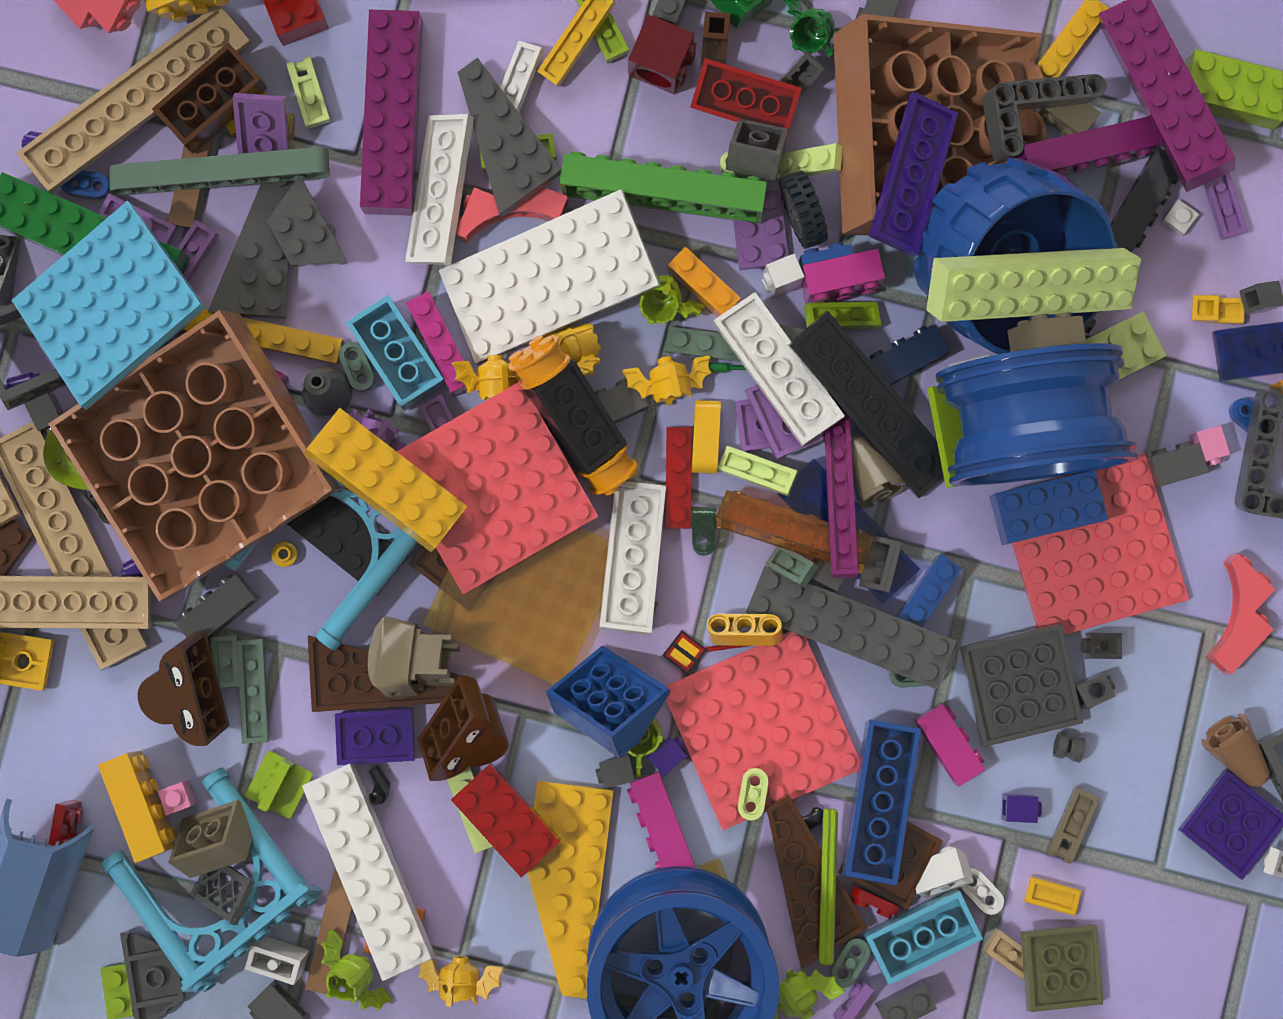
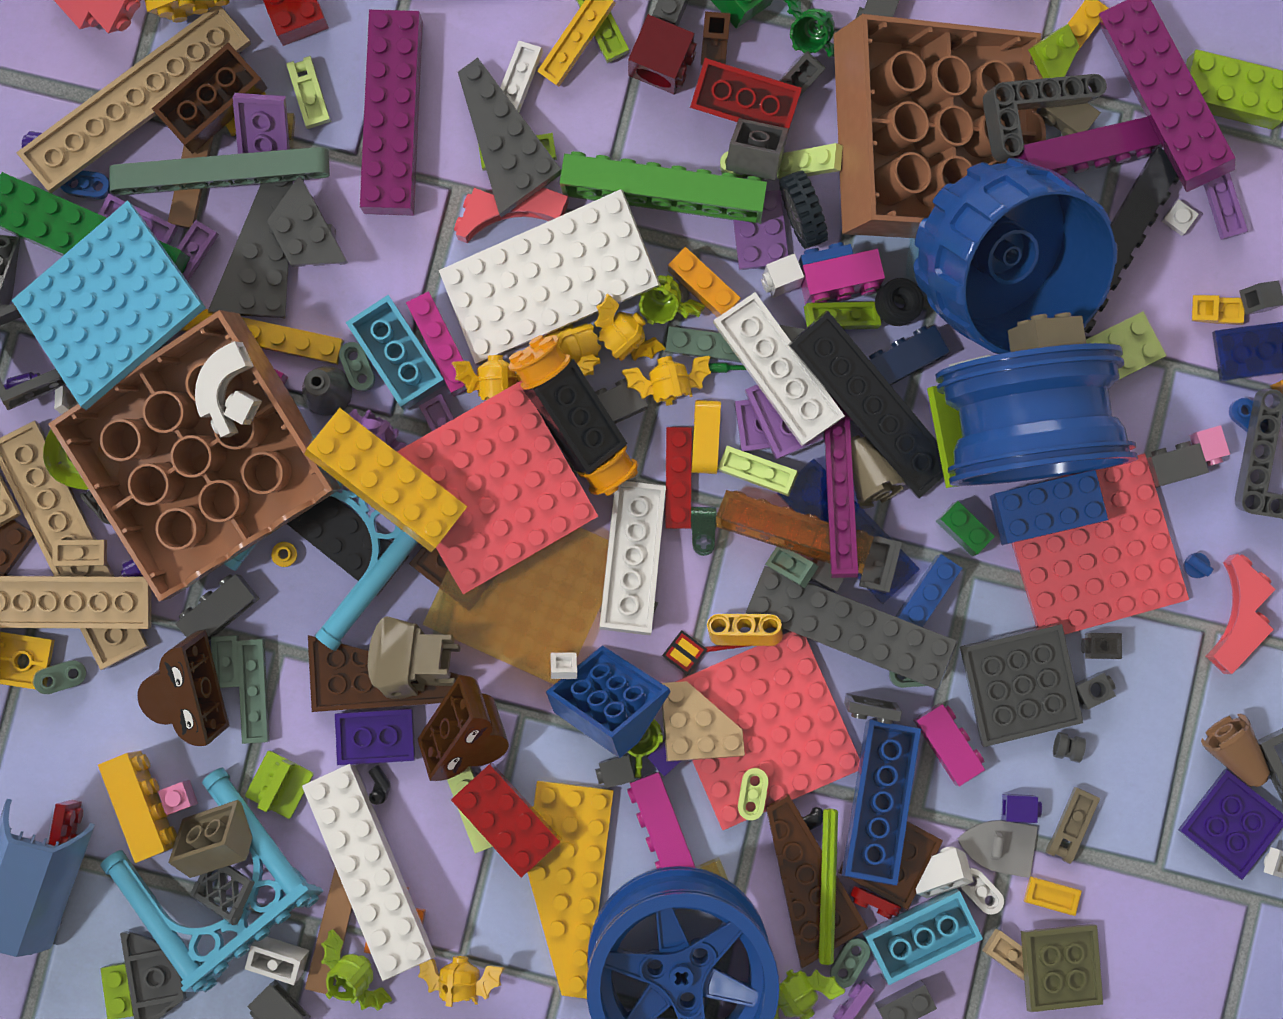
dark grey brick [24,393,63,434] -> none
white plate [405,114,474,265] -> none
dark purple plate [869,92,958,257] -> none
yellowish green brick [926,248,1141,322] -> none
none -> sand green plate [33,660,86,694]
none -> tan plate [52,540,107,567]
none -> white plate [54,386,78,414]
none -> white arch [195,341,254,437]
none -> white plate [223,391,262,425]
none -> white plate [550,653,577,679]
none -> yellow helmet [594,294,666,361]
none -> tan plate [662,681,745,762]
none -> dark grey plate [844,694,902,724]
none -> black tyre [875,278,924,326]
none -> green brick [936,501,995,556]
none -> light grey shield [957,820,1038,878]
none -> lime wing [1028,24,1079,78]
none -> blue plate [1184,553,1214,578]

